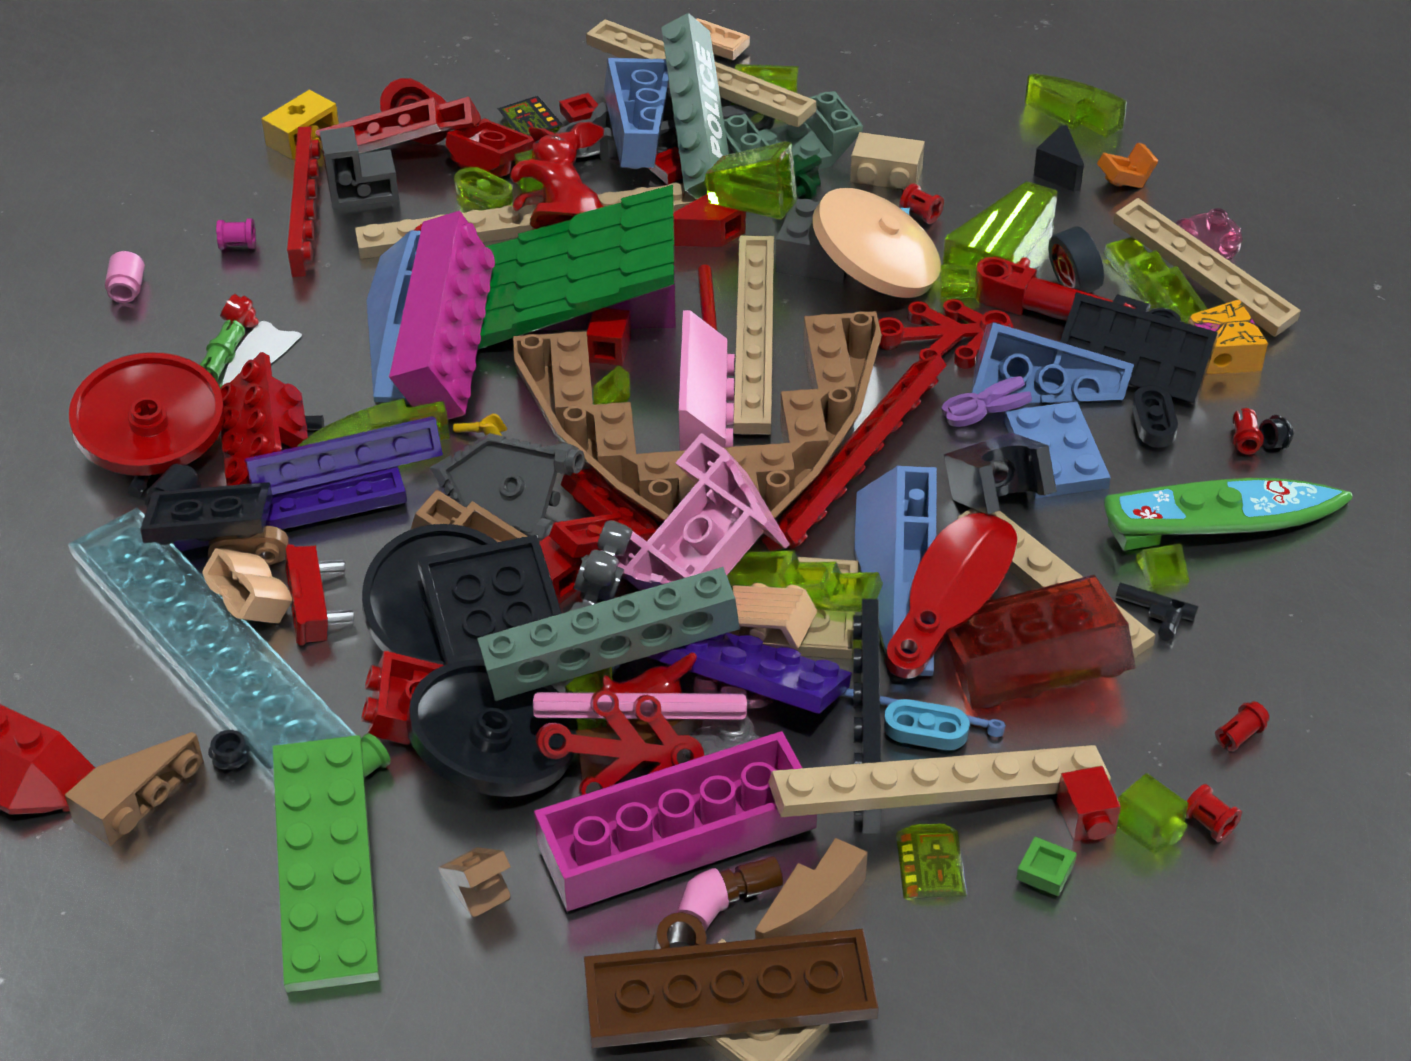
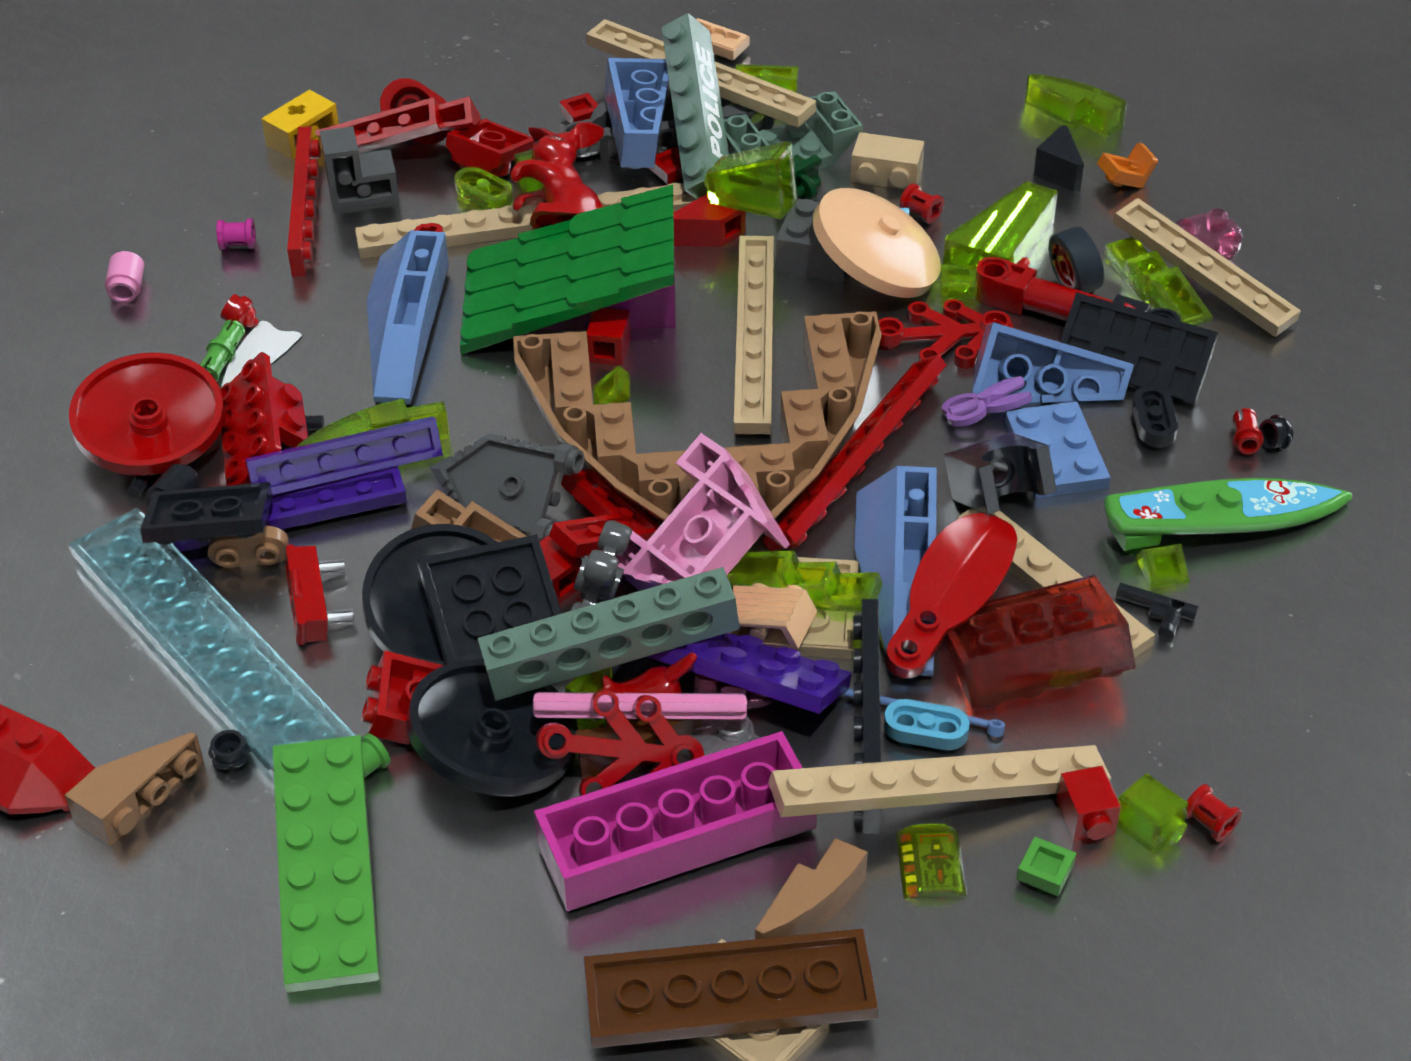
light nougat brick [202,548,292,624] -> none
dark pink brick [389,210,495,422] -> none
medium nougat slope [438,847,511,917] -> none
yellow hand [453,414,507,436] -> none
piece [497,96,563,136] -> none
reddish brown piece [654,856,783,949] -> none
bright pink slope [679,310,735,451] -> none
red bar [698,264,717,331] -> none
light orange torso [1188,300,1268,374] -> none
red pin [1215,701,1270,752] -> none

